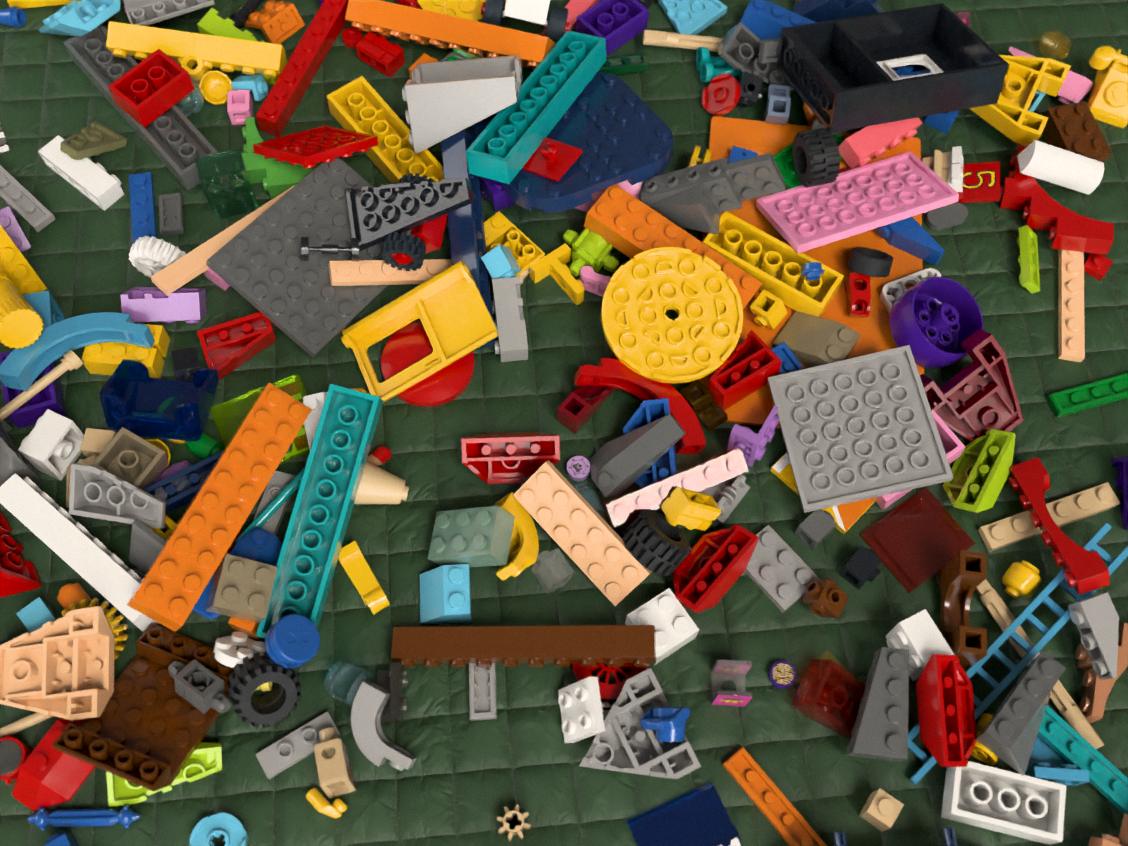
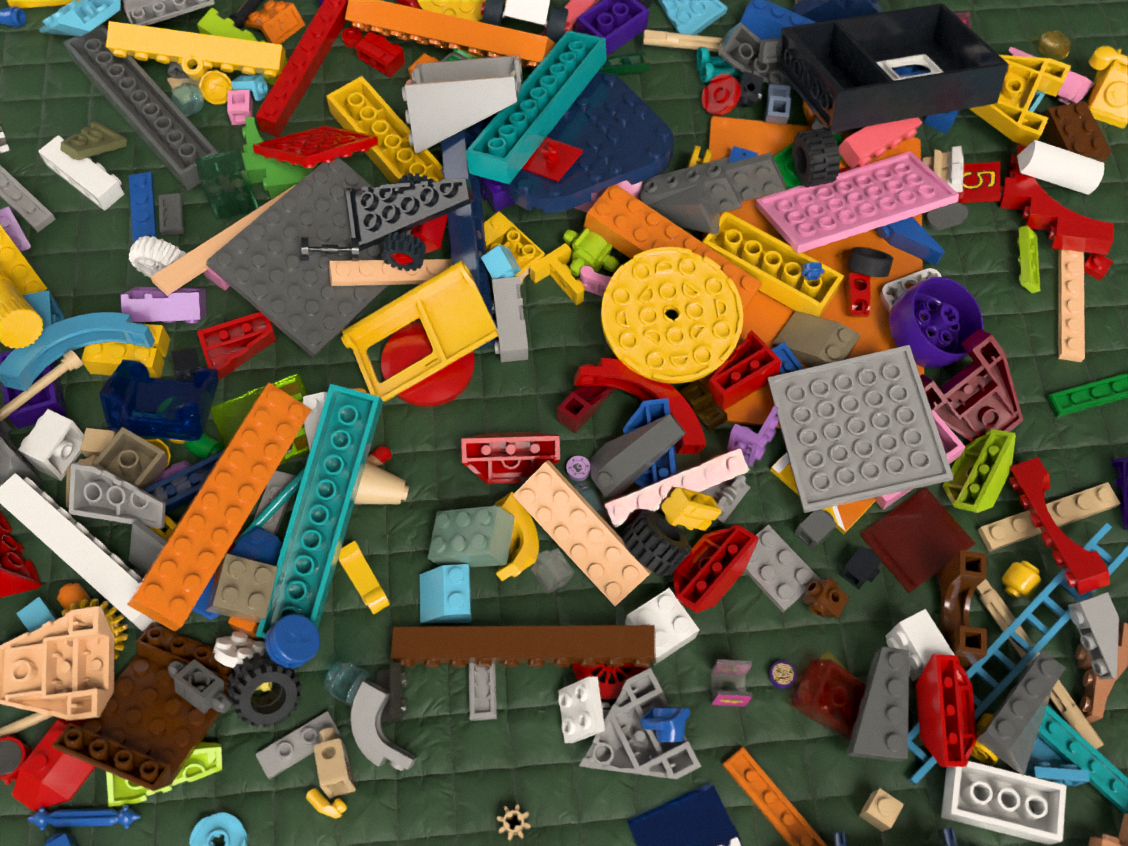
red brick [108,49,195,128] -> none
yellow brick [750,290,787,330] -> none

